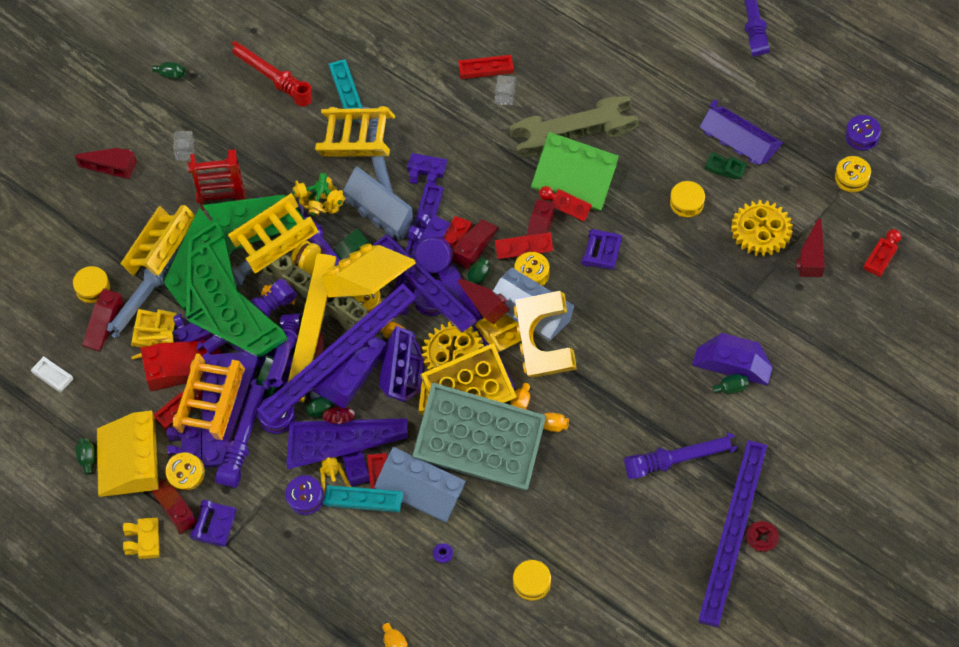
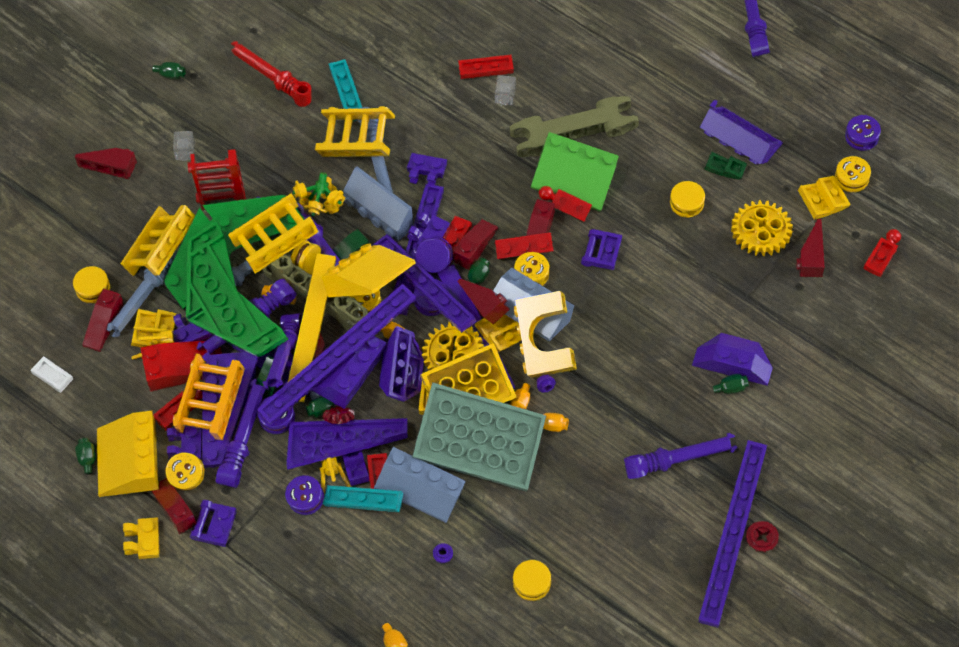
none -> dark purple plate [536,374,556,393]
none -> yellow slope [798,176,851,219]

